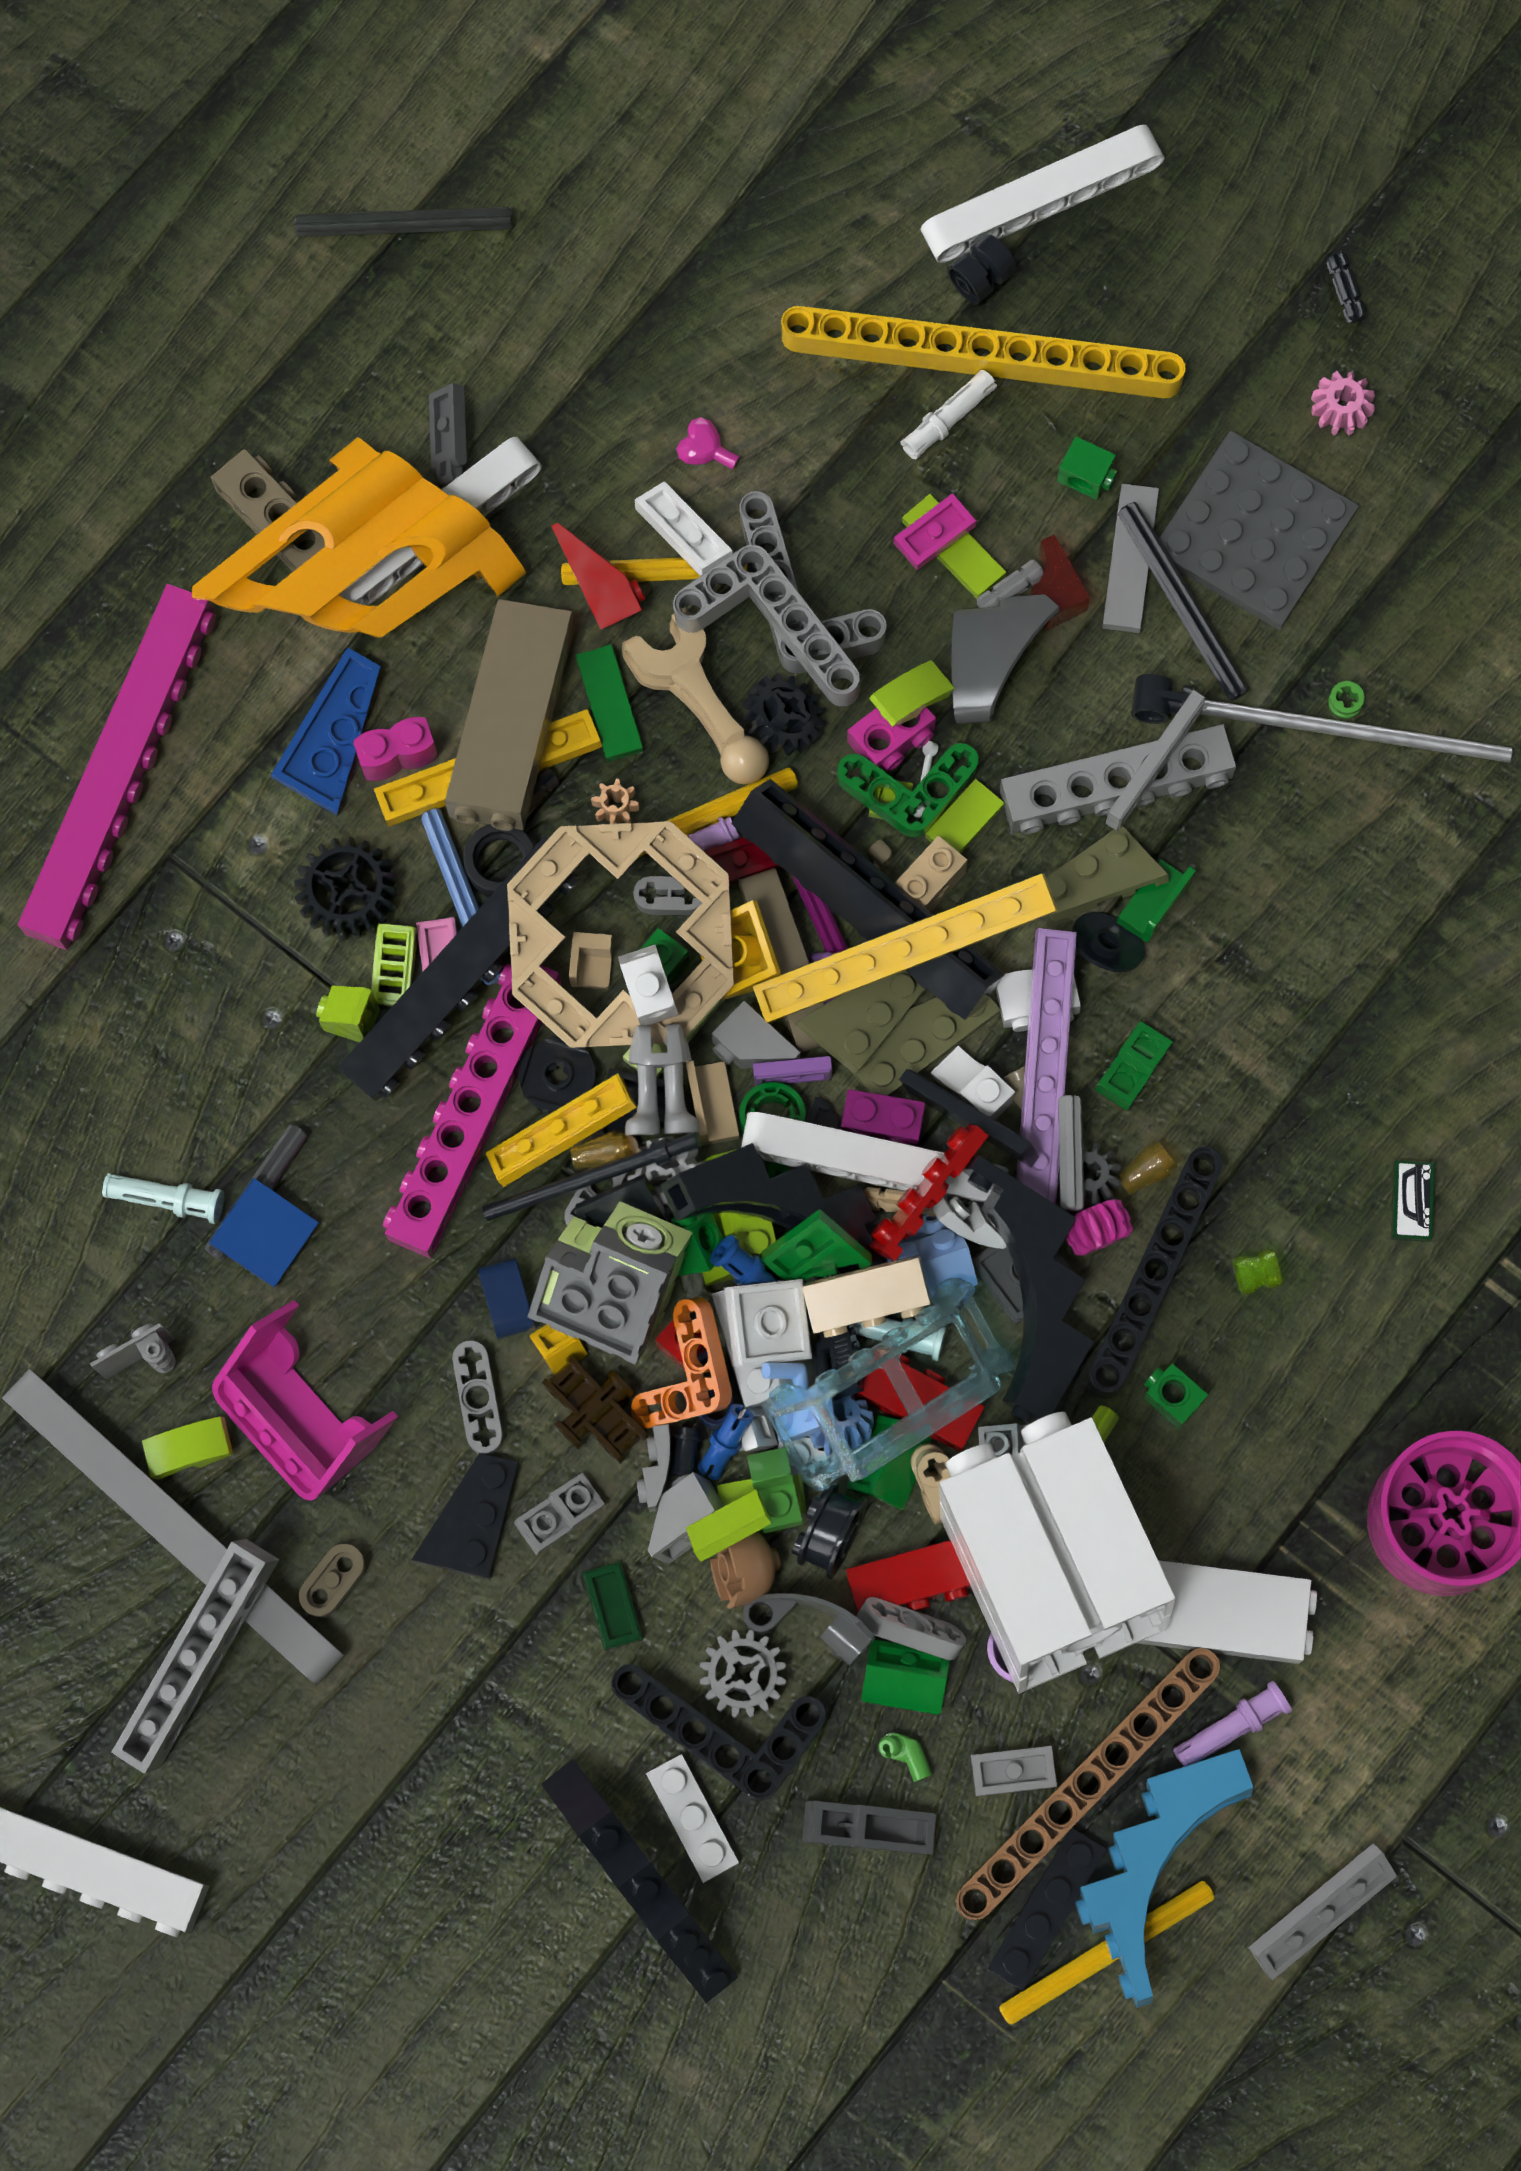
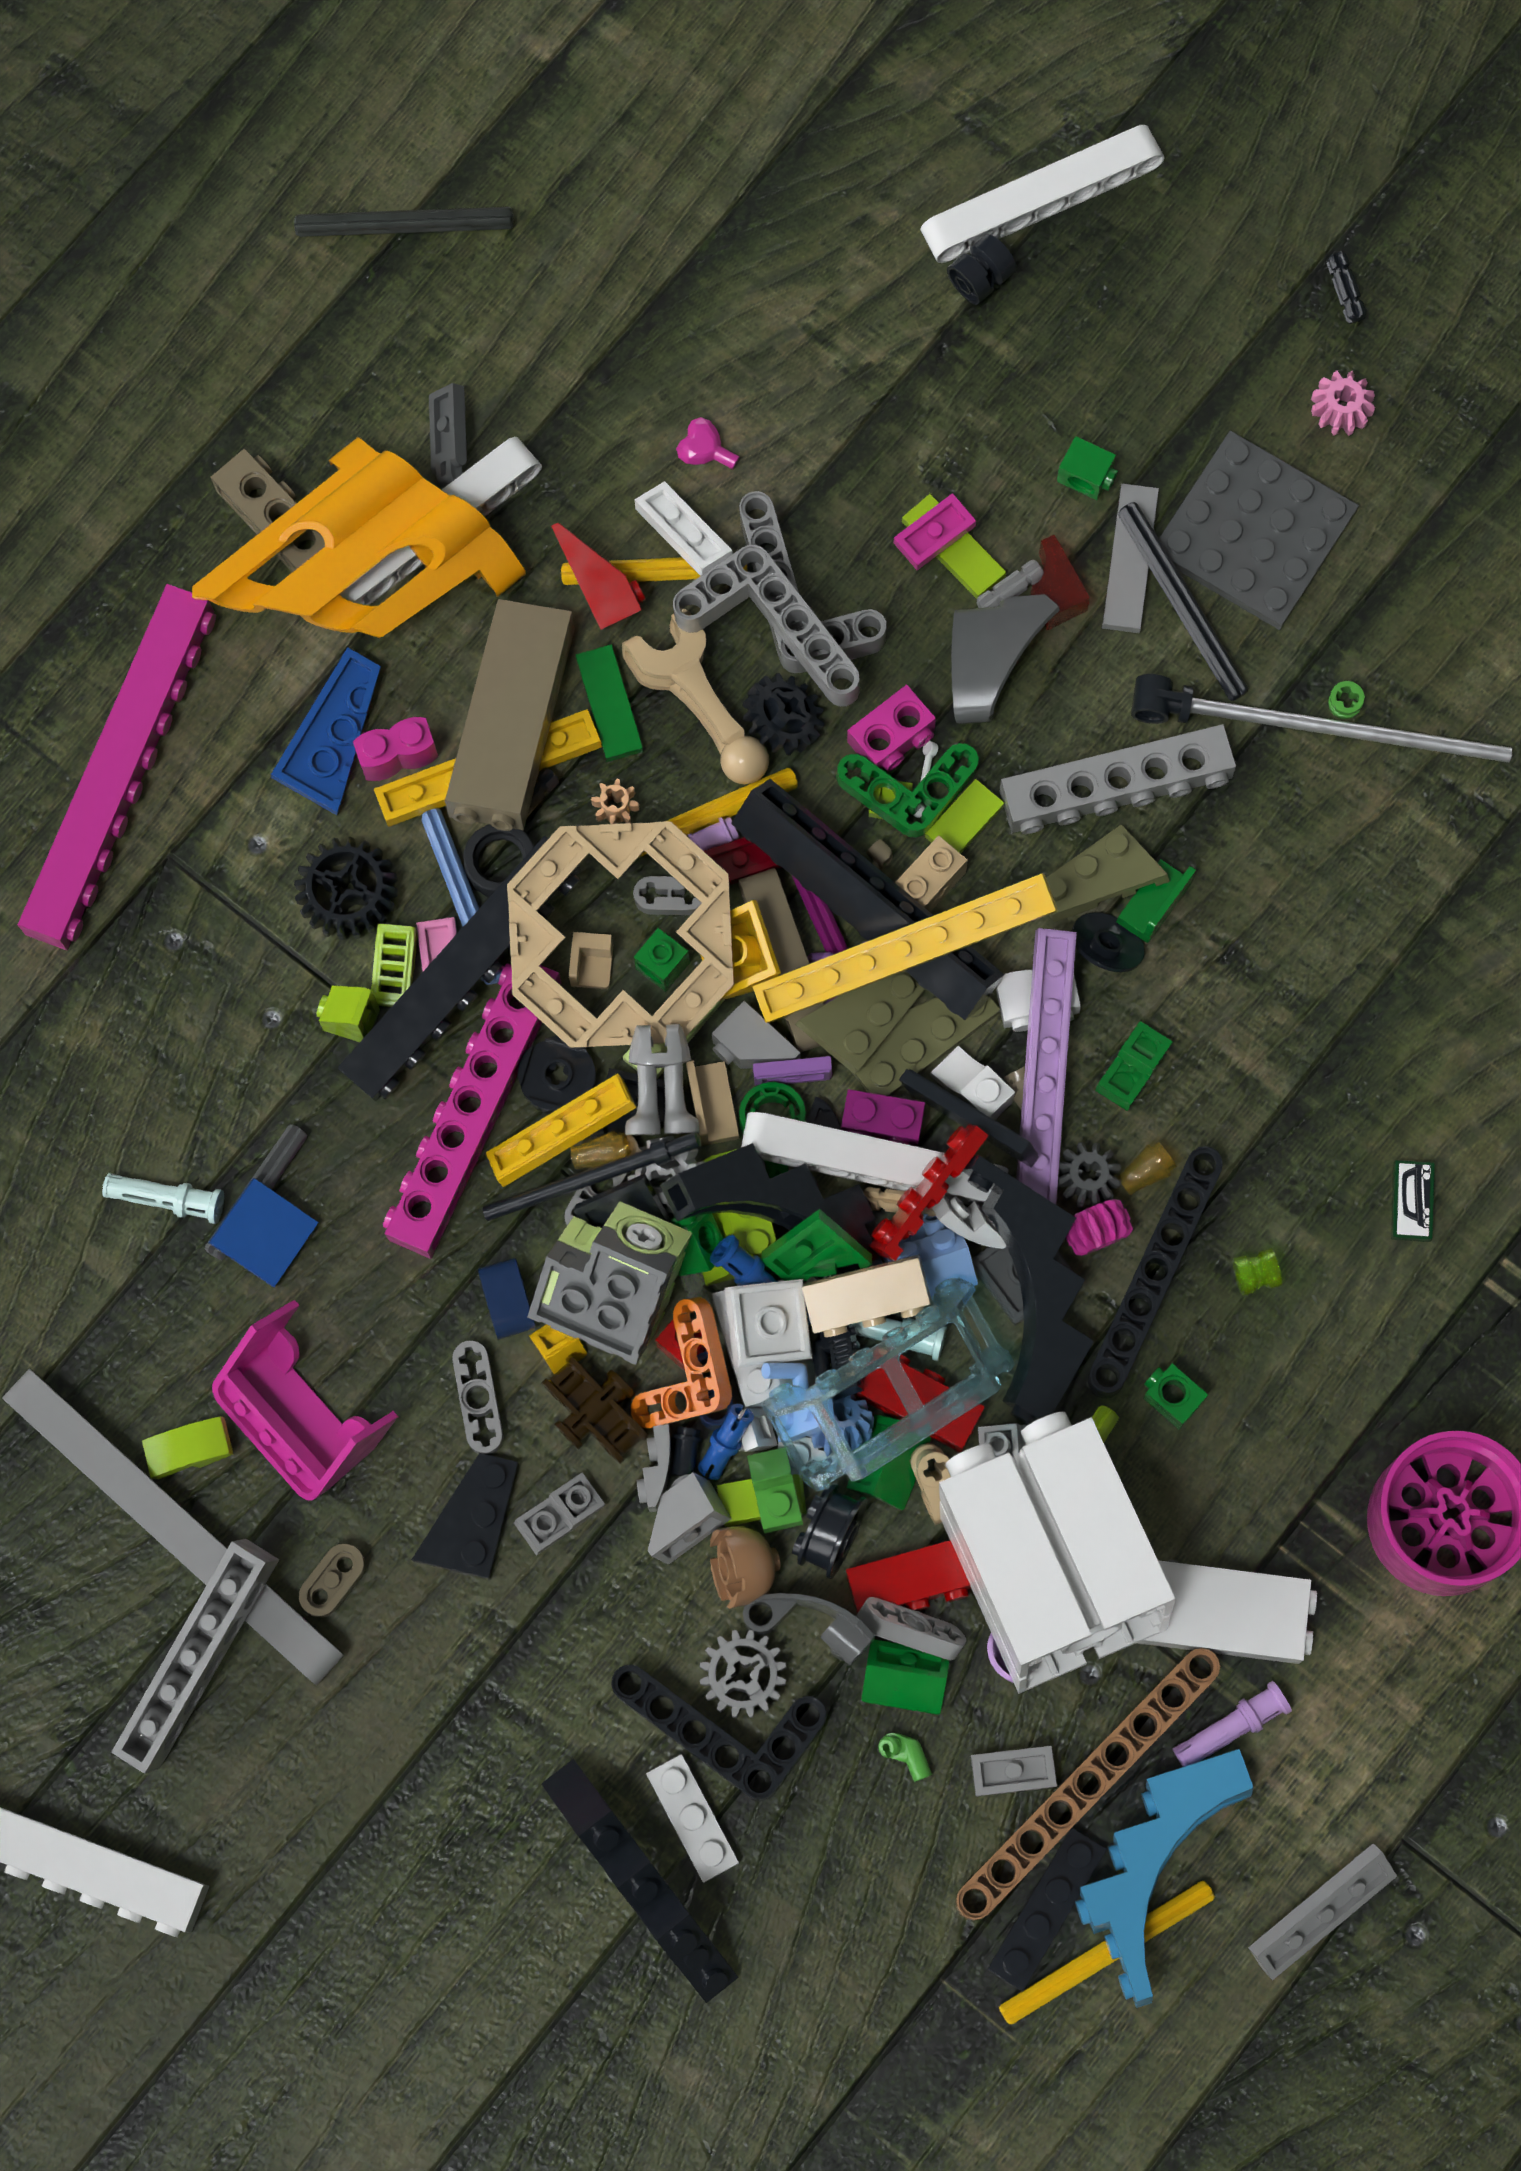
light grey hinge [90,1323,176,1379] -> none
dark green tile [582,1562,643,1651] -> none
white torso [618,945,679,1025] -> none
lime tile [686,1489,771,1562] -> none
yellow beam [781,306,1186,398] -> none
dark grey slope [802,1801,936,1855] -> none
lime slope [869,660,955,727] -> none
white pin [901,370,997,460] -> none
light grey axle [1058,1095,1084,1211] -> none
light grey tile [1105,690,1205,831] -> none

